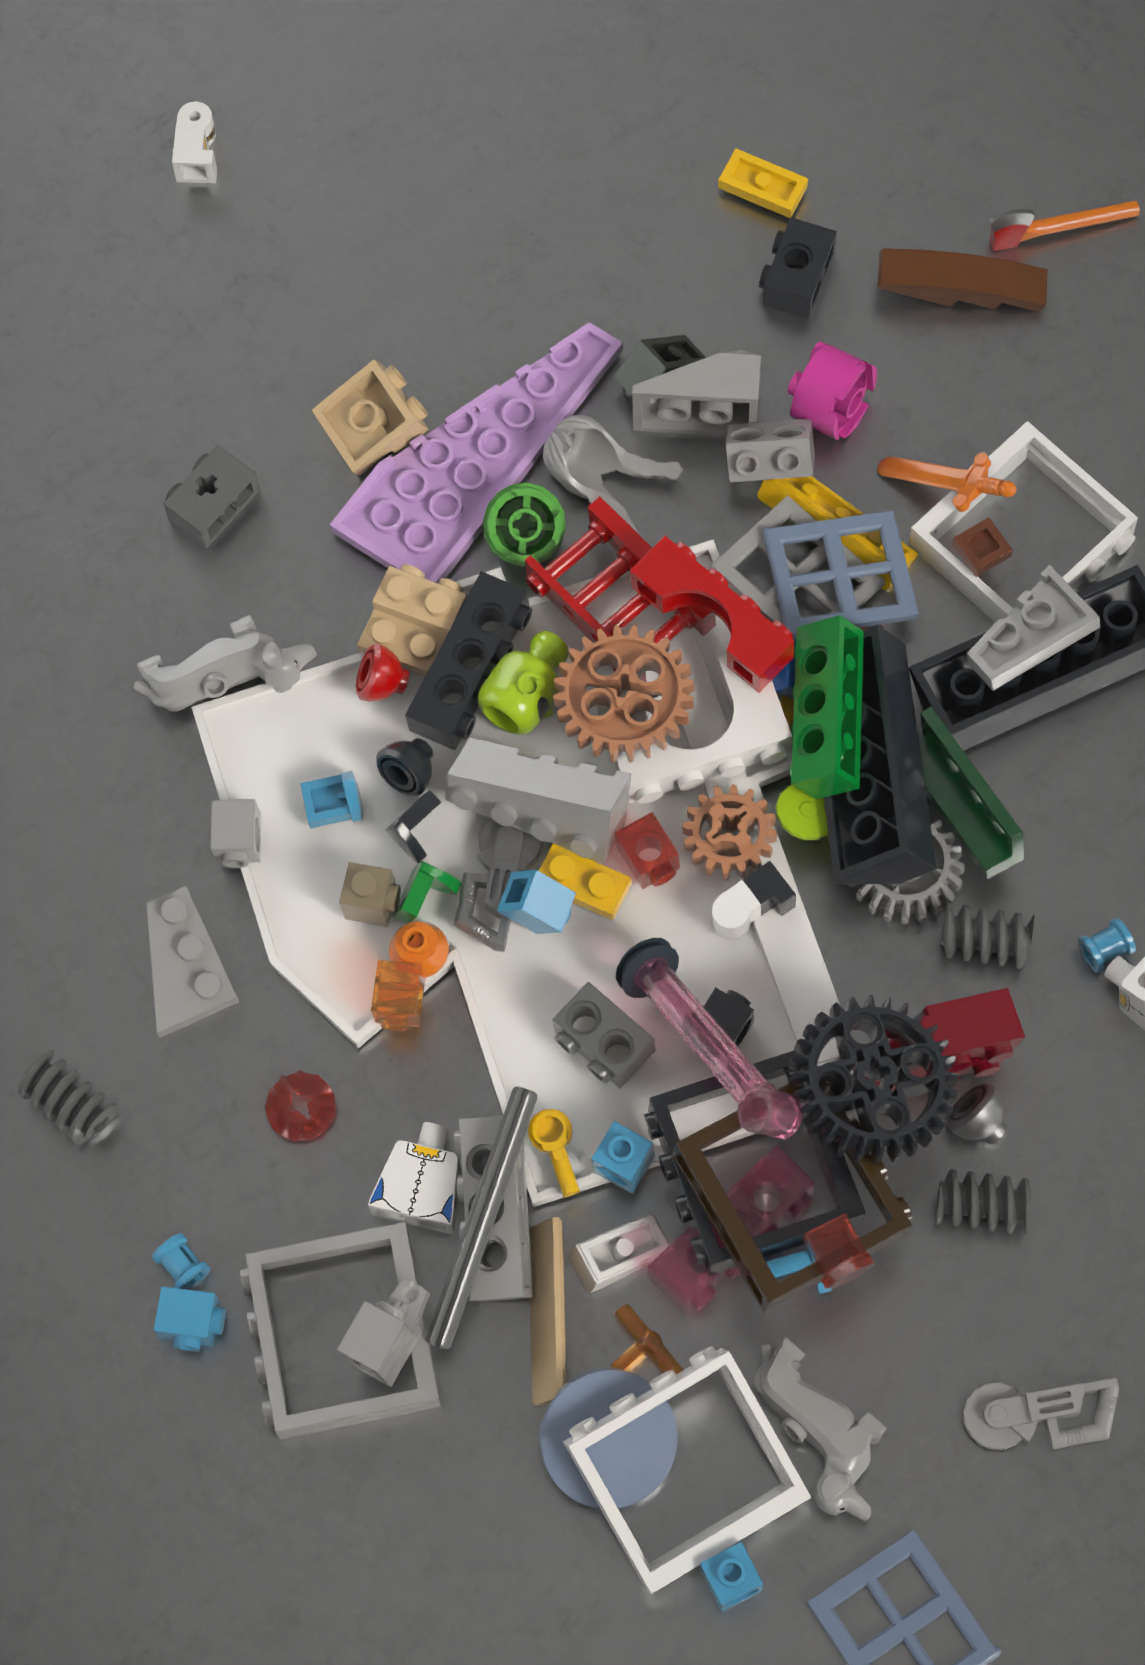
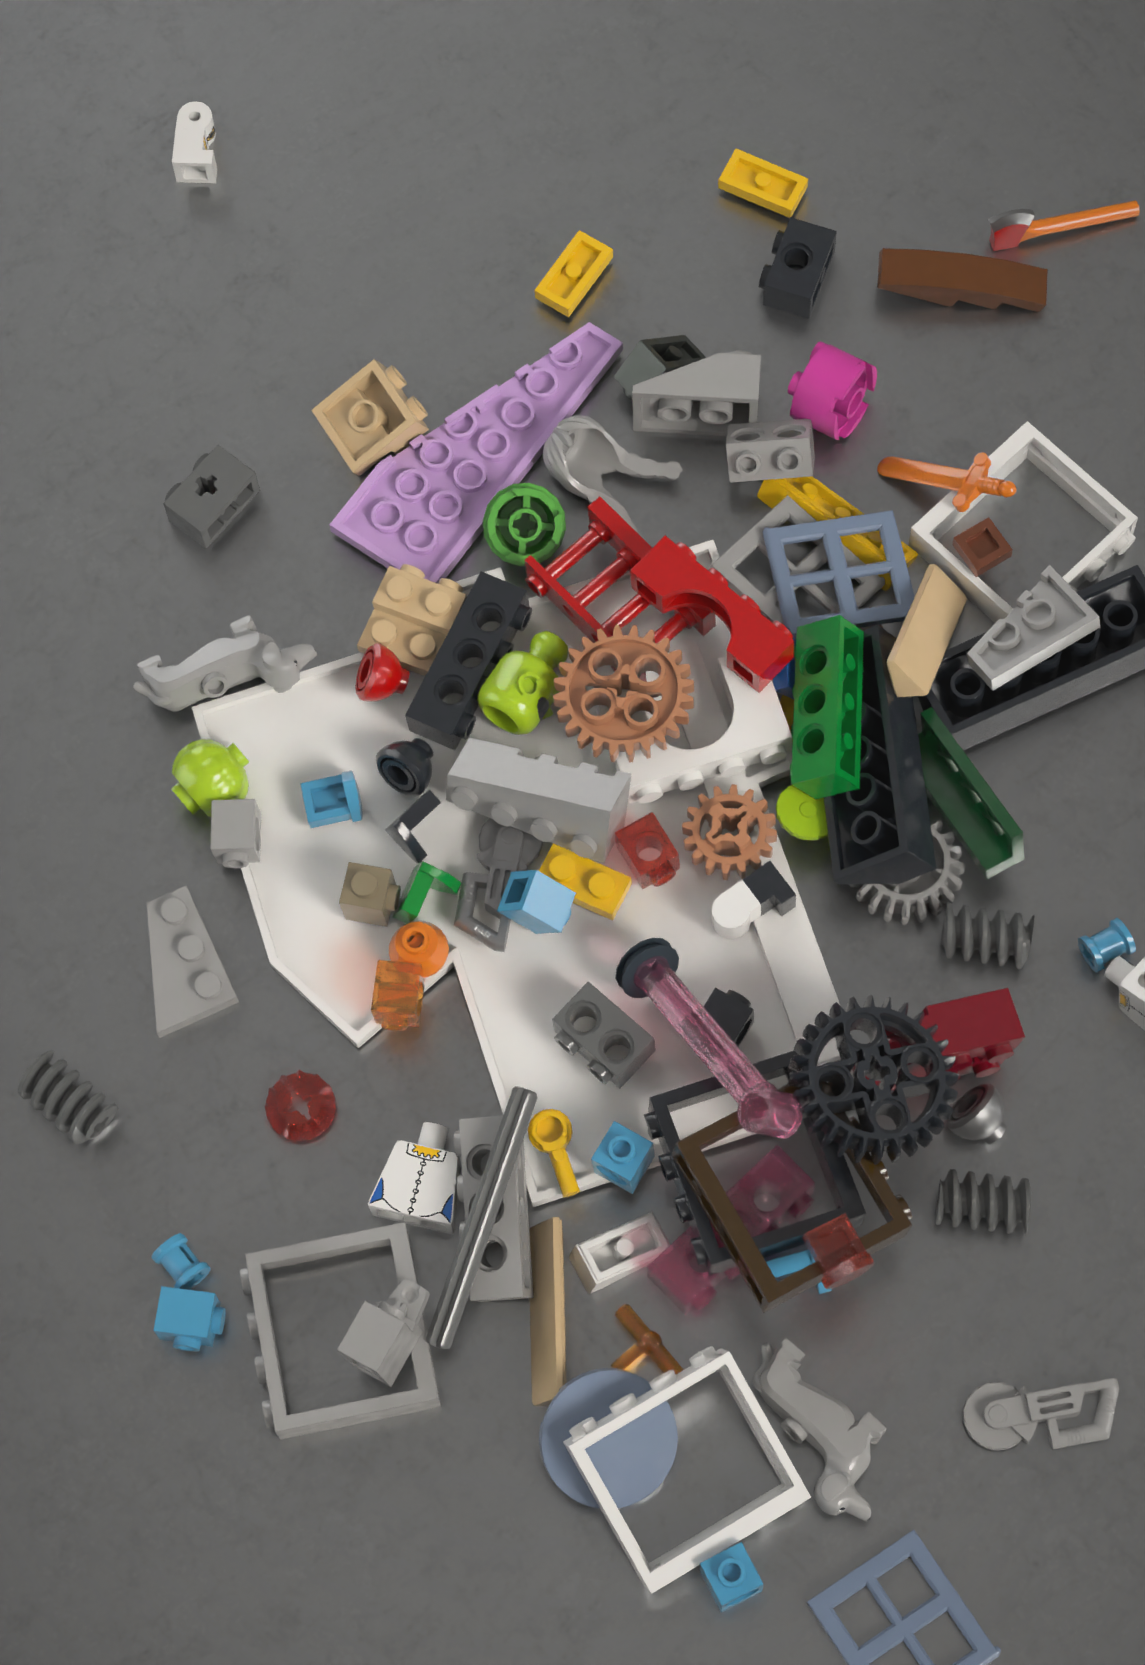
none -> lime plant [171,739,249,817]
none -> yellow plate [534,230,613,317]
none -> tan slope [886,564,967,697]

